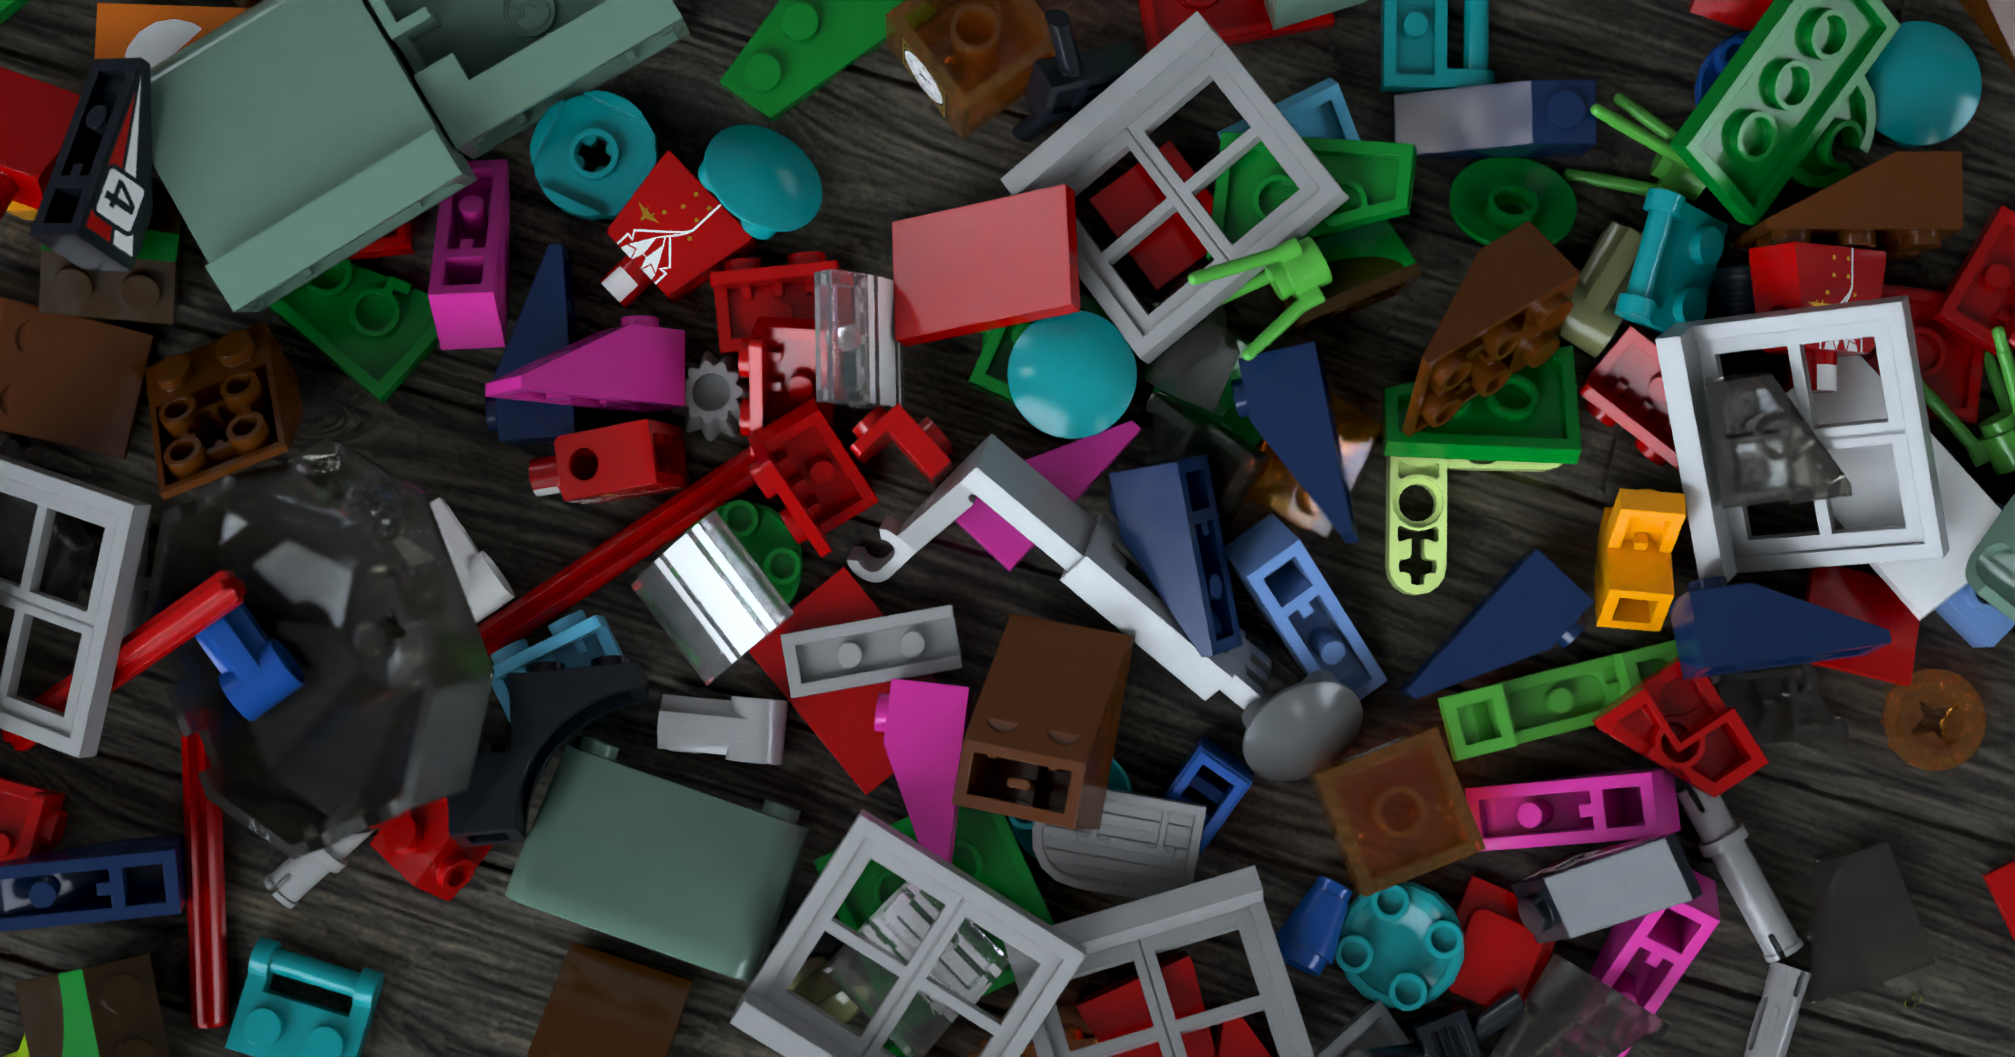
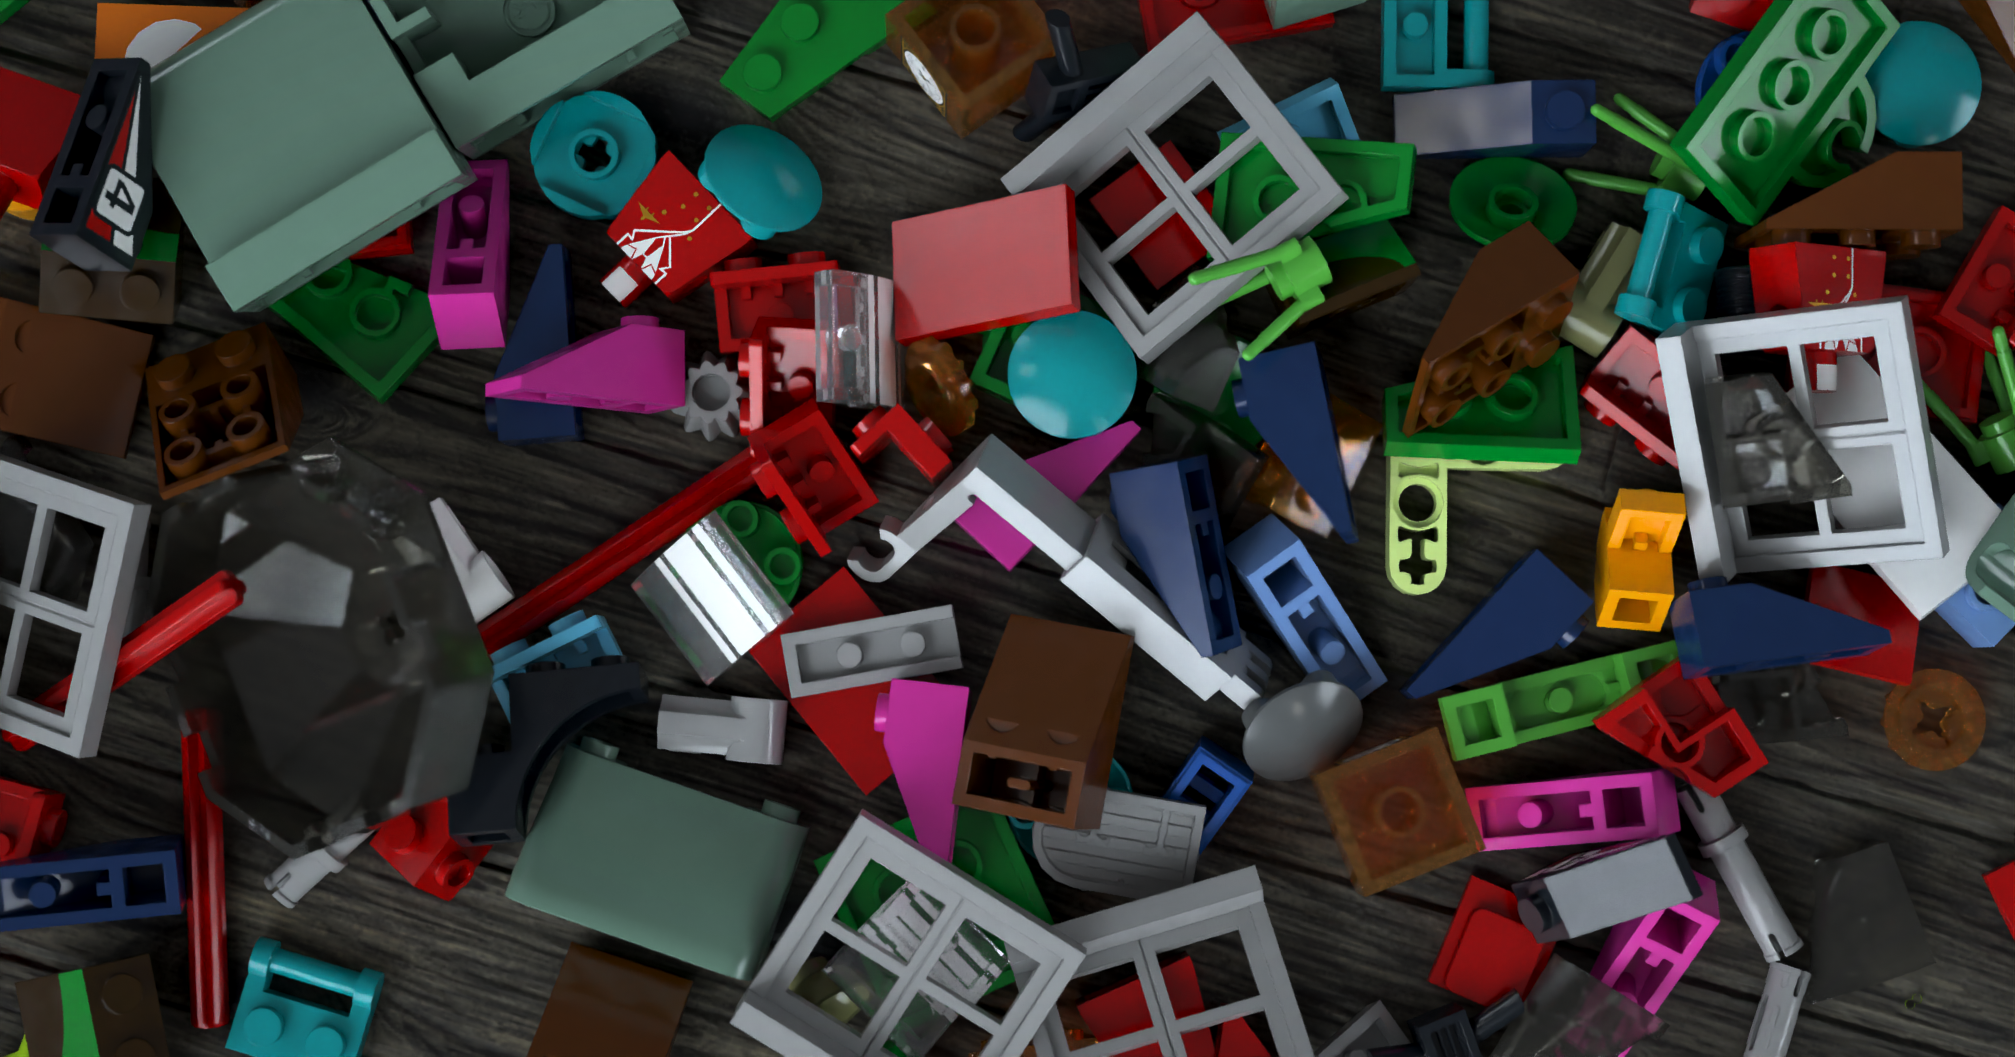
blue piece [194,603,307,722] -> none
red torso [529,419,691,504] -> none
blue cone [1275,876,1353,977] -> none
teal dish [1335,881,1464,1011] -> none
none -> clear orange gear [905,336,979,436]

